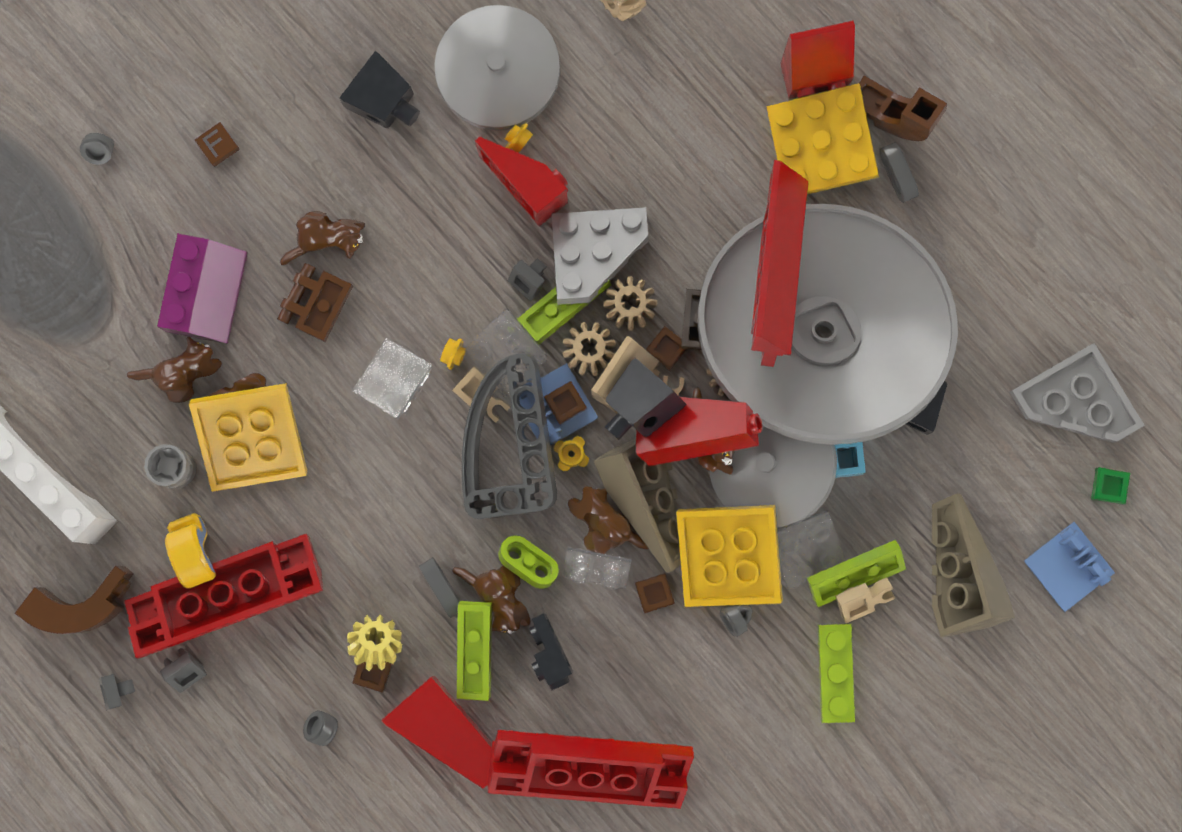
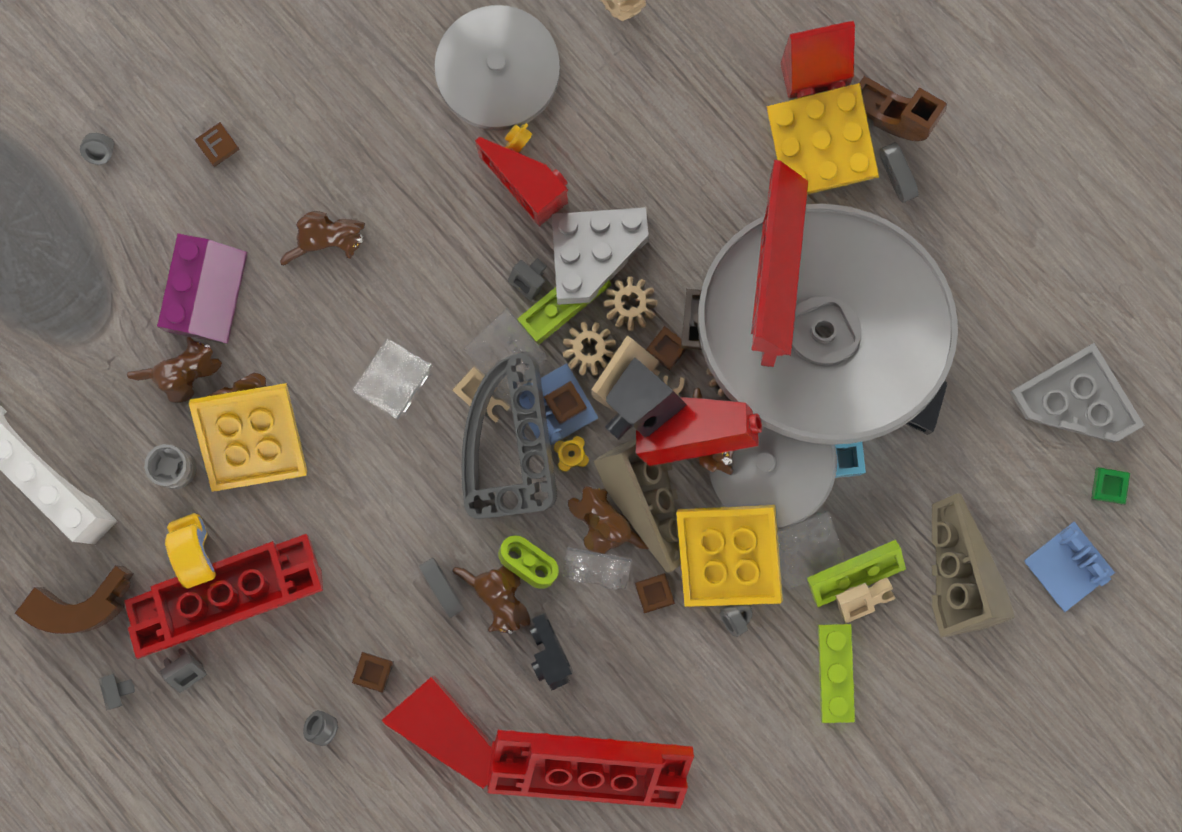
reddish brown plate [277,263,353,342] -> none
black torso [339,51,420,128] -> none
light yellow gear [347,614,402,672] -> none
yellow plate [440,338,467,370] -> none
lime plate [456,601,492,701] -> none

